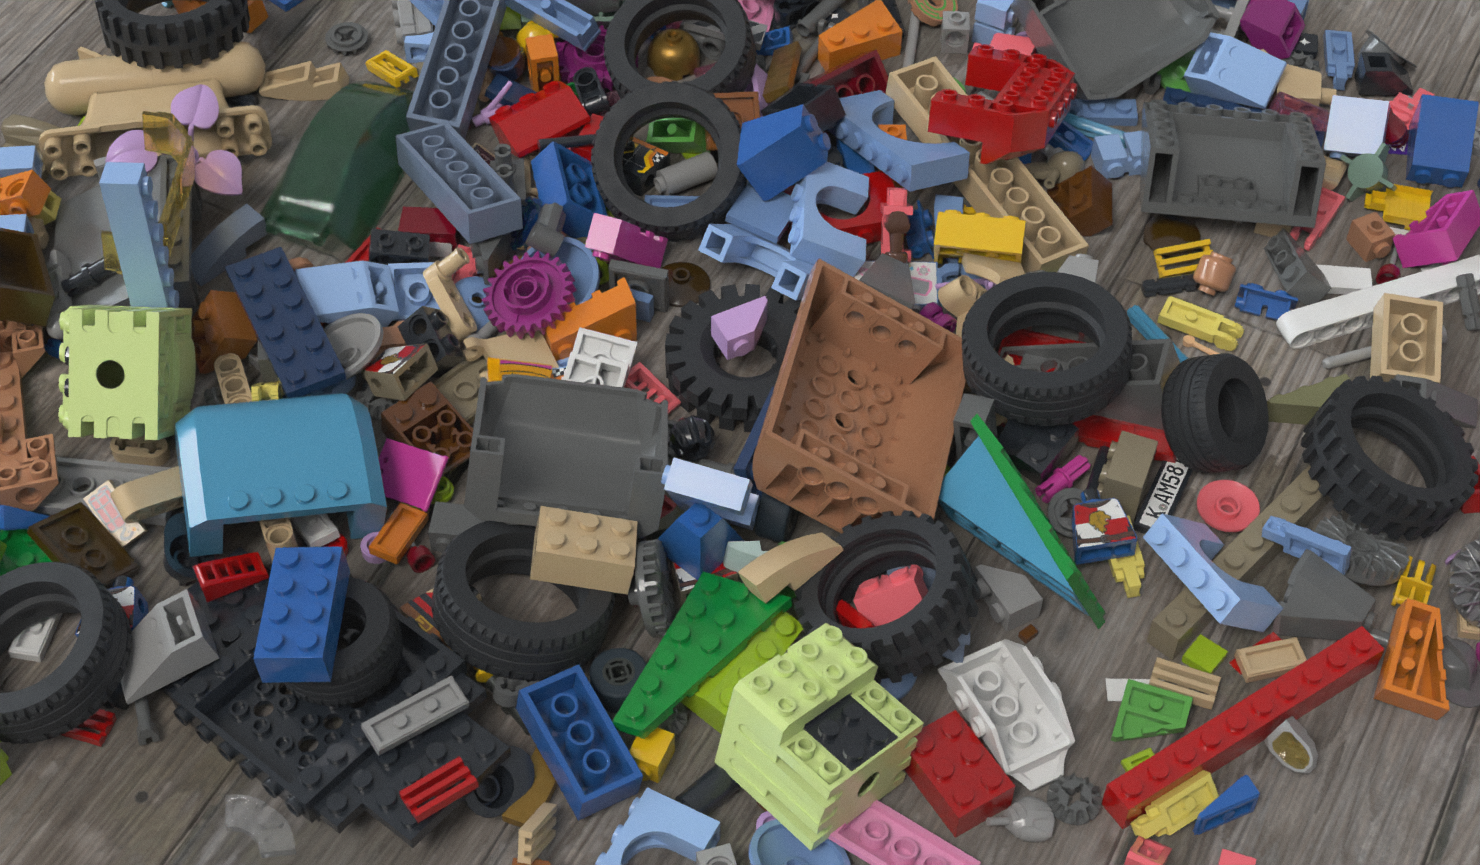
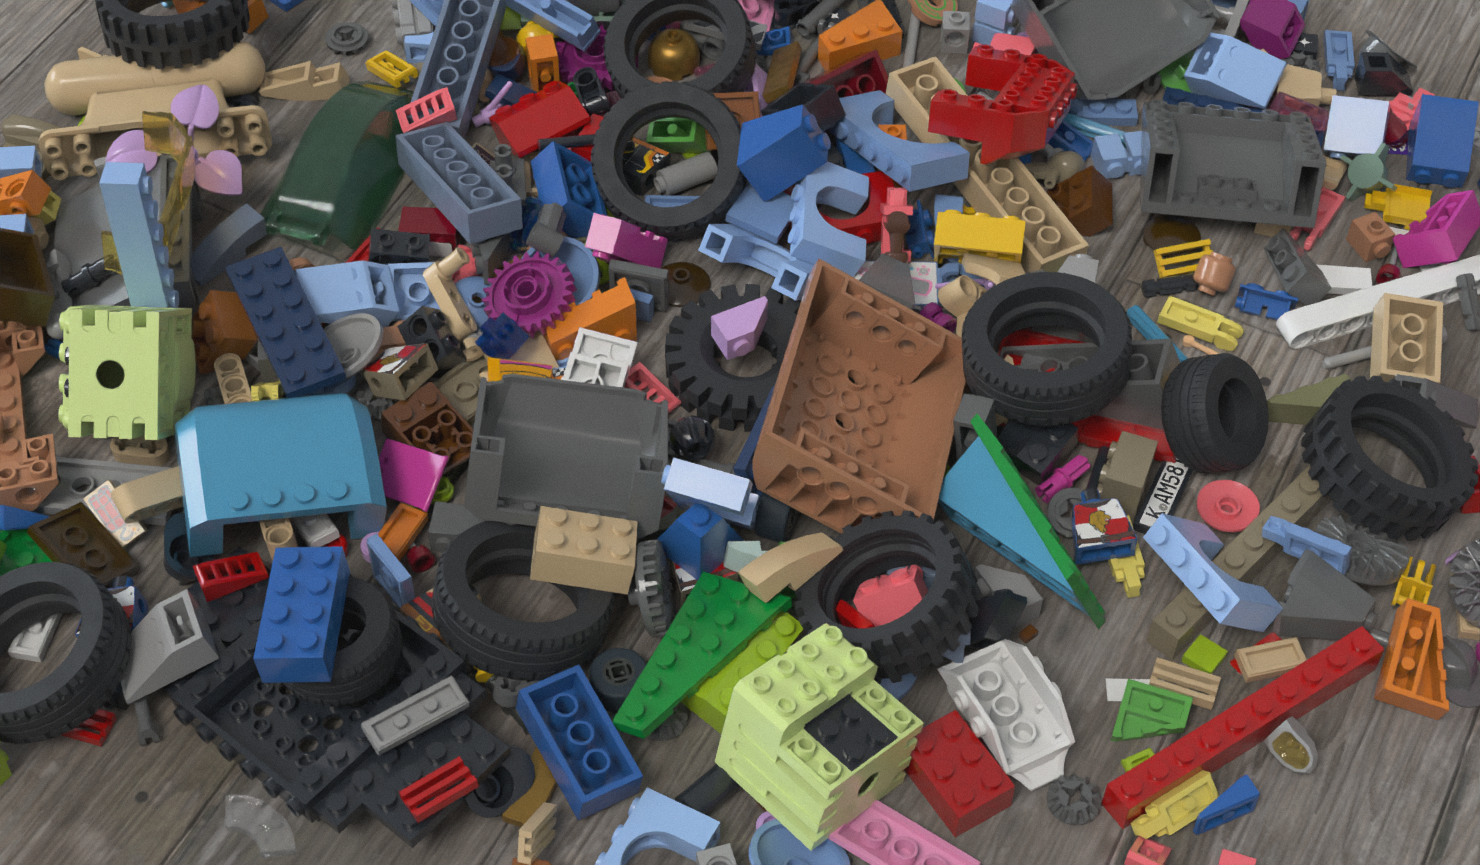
yellow brick [629,727,675,783] -> none
light grey piece [986,796,1055,842] -> none
none -> medium blue tile [367,533,415,608]
none -> coral slope [395,87,457,133]
none -> clear blue brick [474,312,530,360]
none -> black slope [964,589,1027,651]

